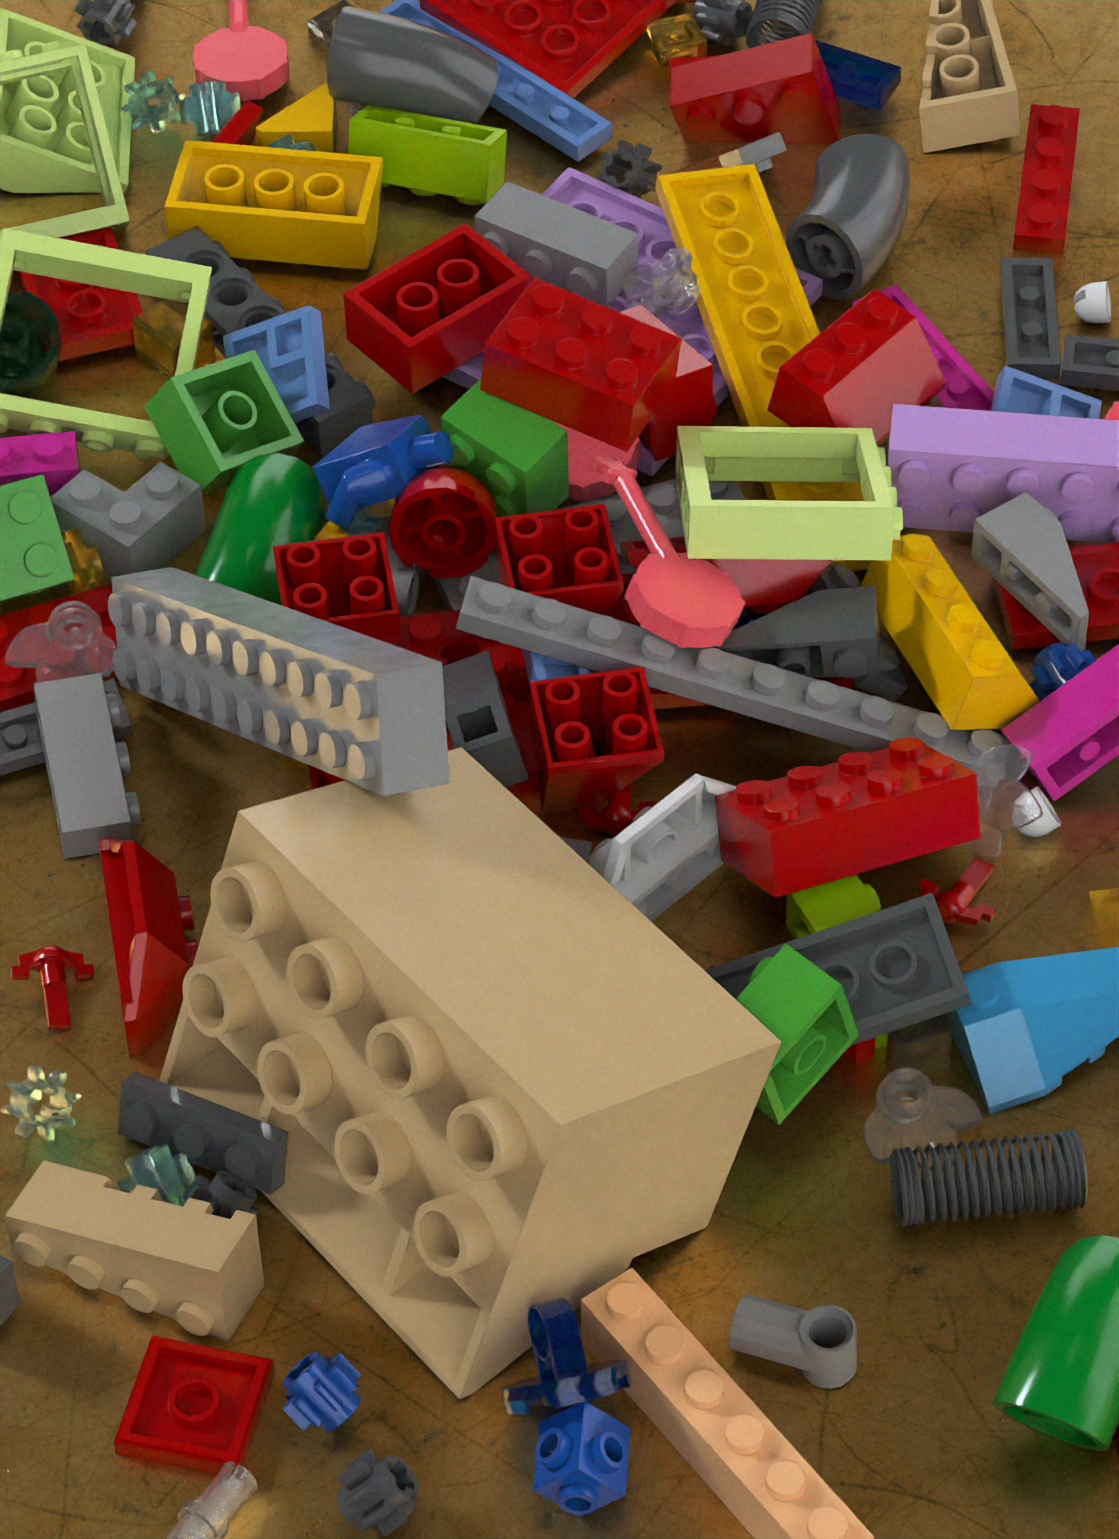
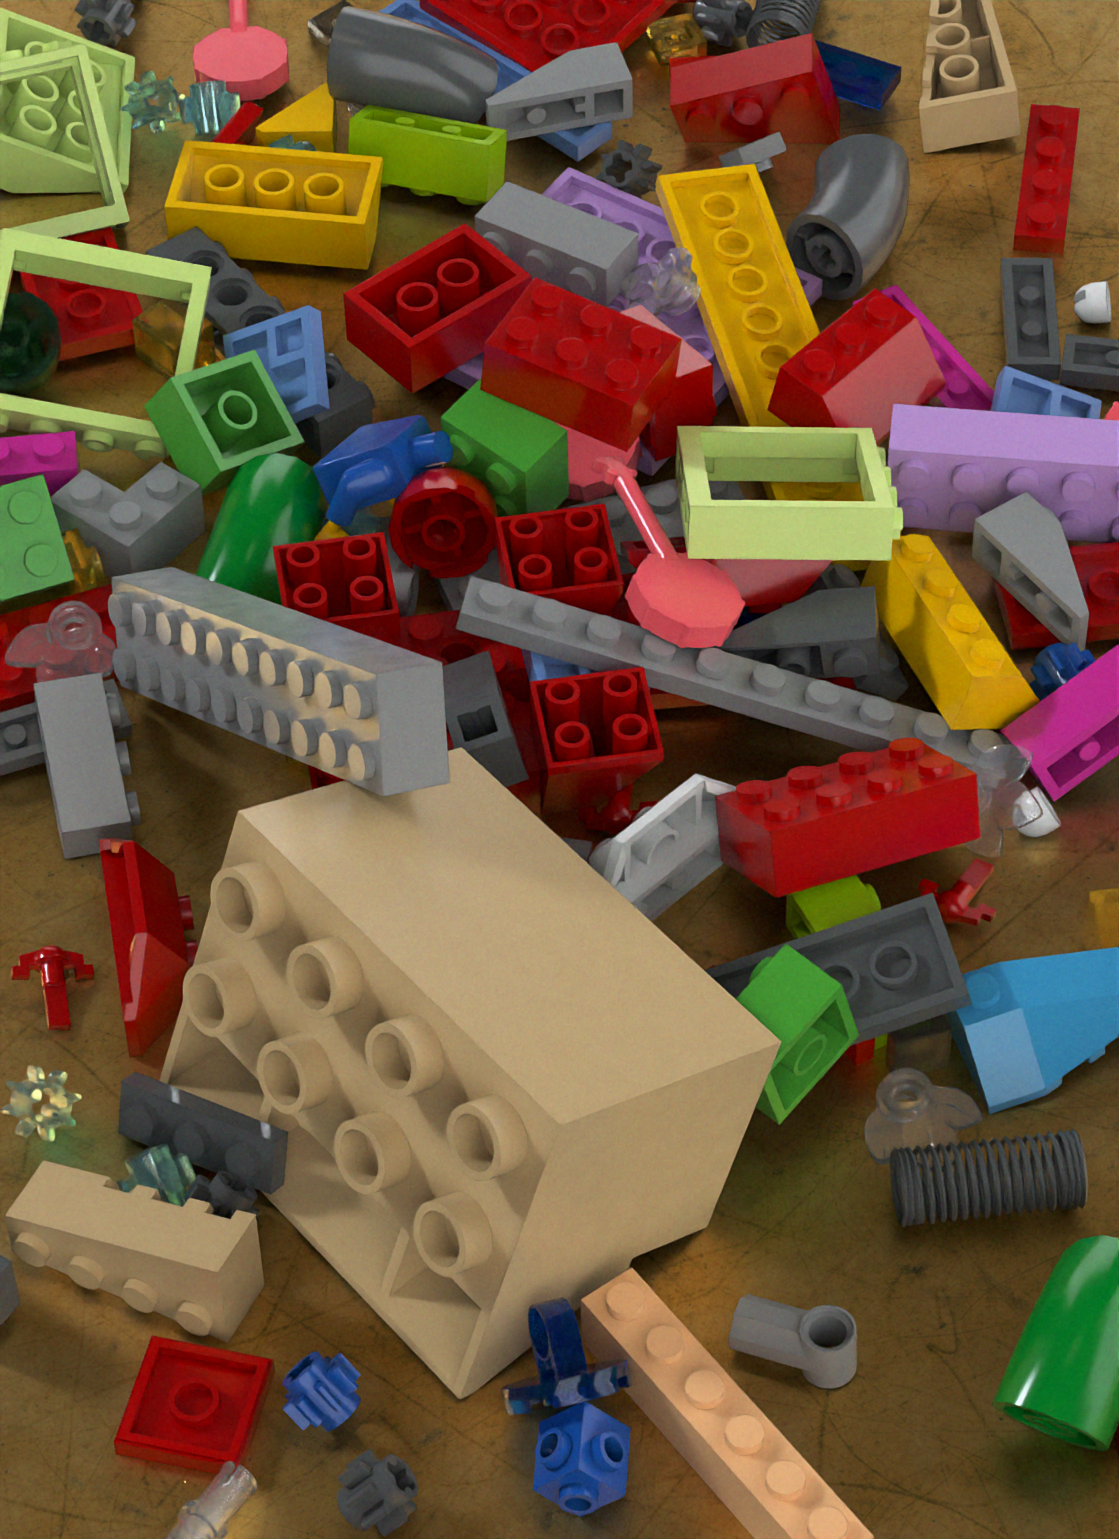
none -> light grey slope [486,42,633,141]

